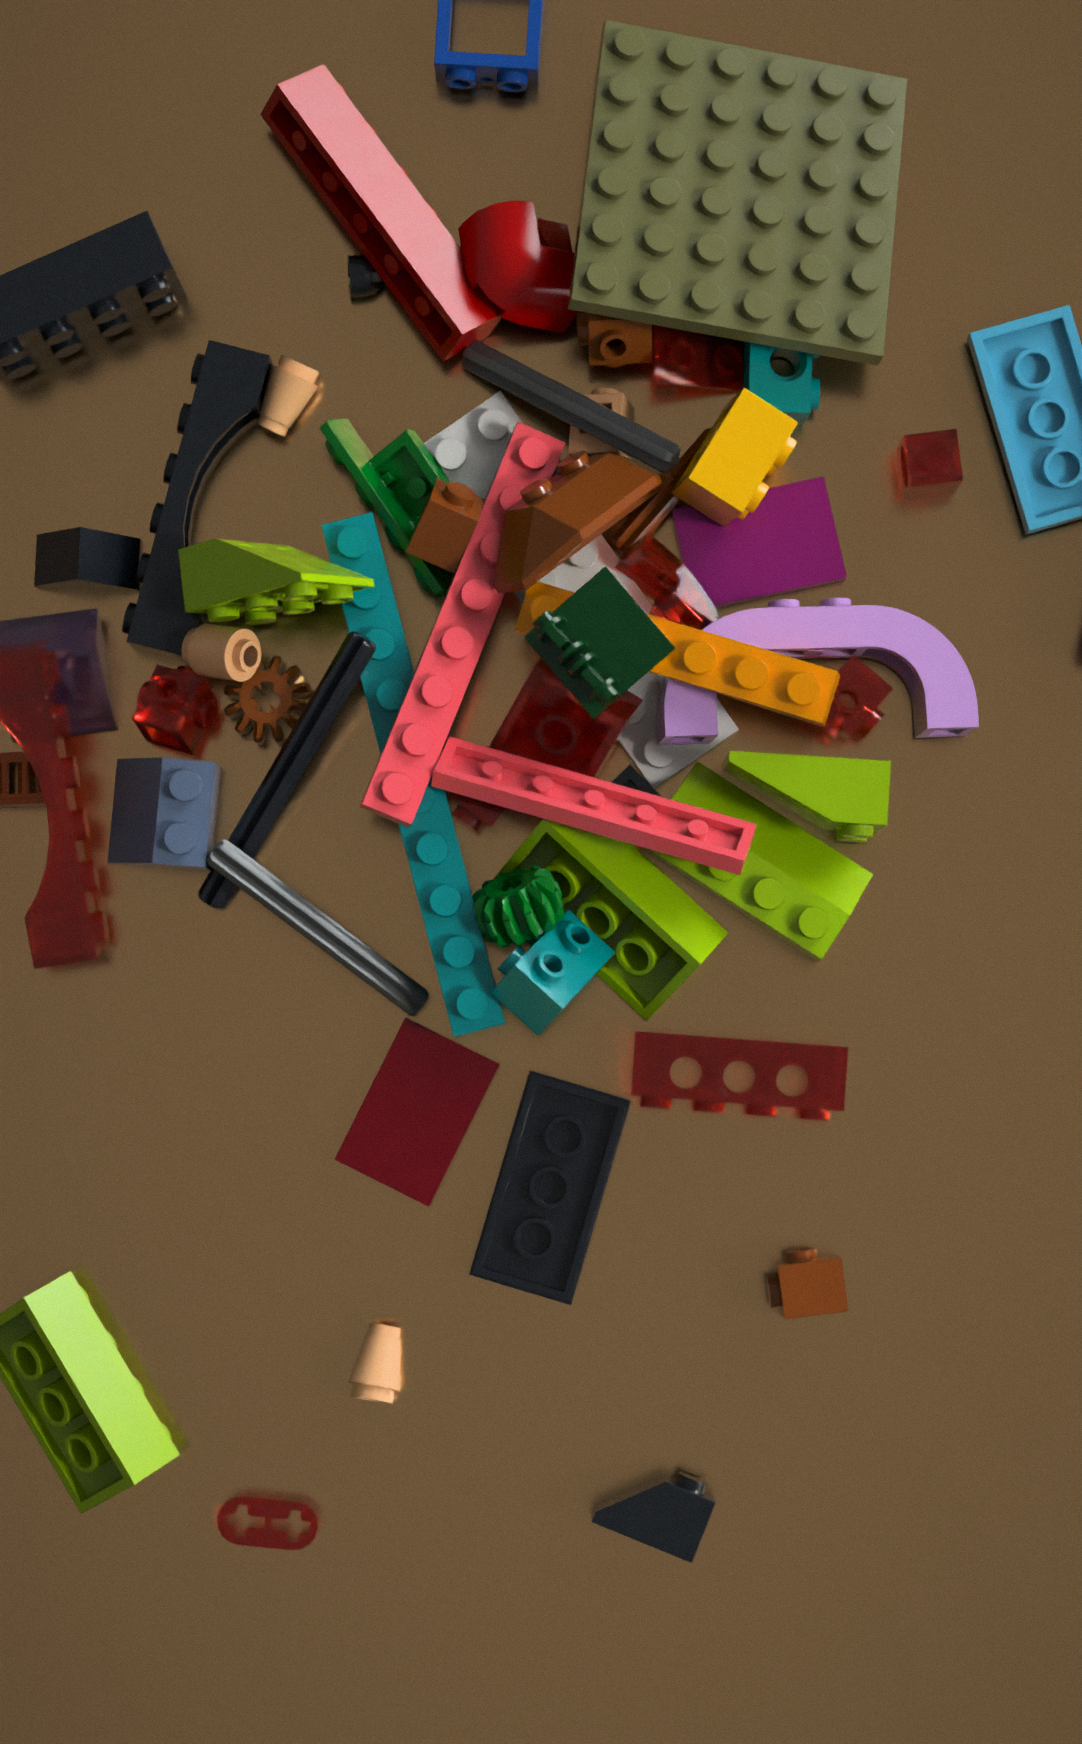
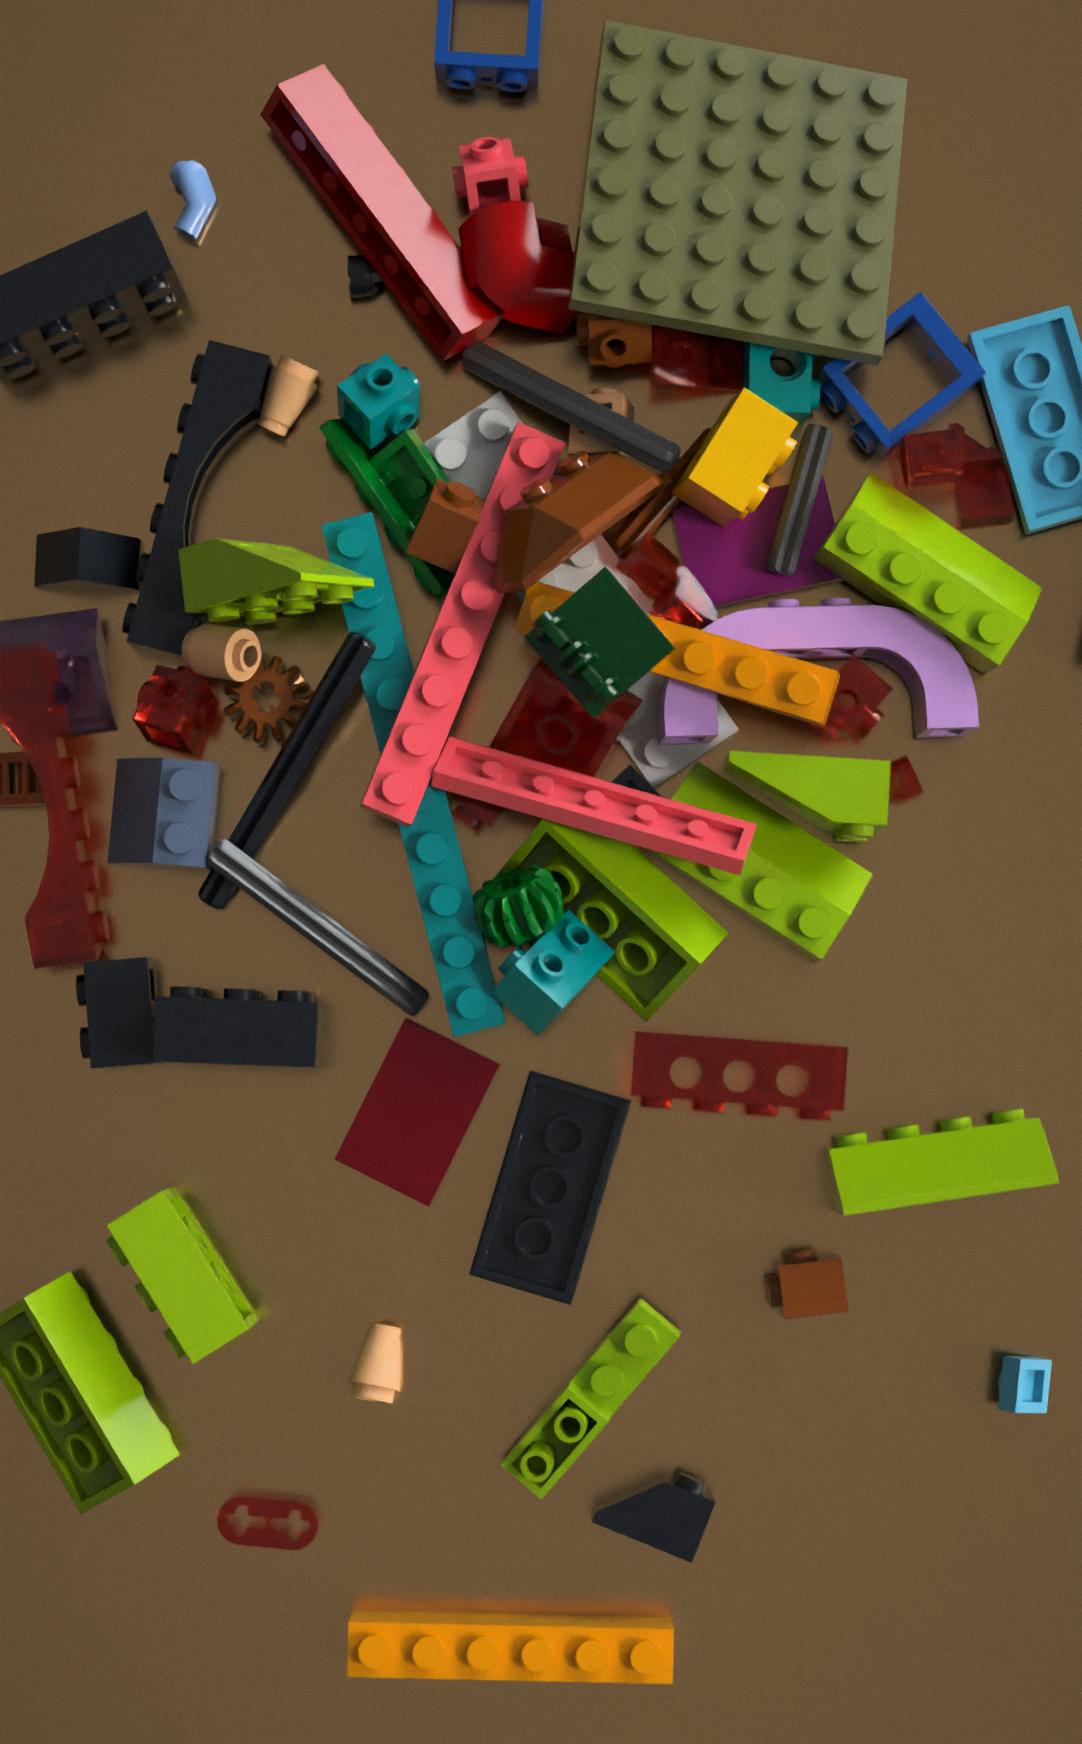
none -> black brick [76,957,162,1069]
none -> lime brick [106,1186,259,1364]
none -> black brick [153,986,326,1068]
none -> light blue arm [170,160,216,240]
none -> teal brick [337,353,421,449]
none -> light orange brick [347,1610,674,1684]
none -> coral brick [452,137,529,216]
none -> lime slope [501,1298,681,1500]
none -> dark grey axle [766,424,833,577]
none -> lime slope [813,471,1042,674]
none -> blue window [819,291,986,460]
none -> lime slope [824,1109,1059,1216]
none -> clear red hinge [889,755,924,800]
none -> clear red slope [948,423,1015,528]
none -> medium azure plate [998,1356,1052,1413]

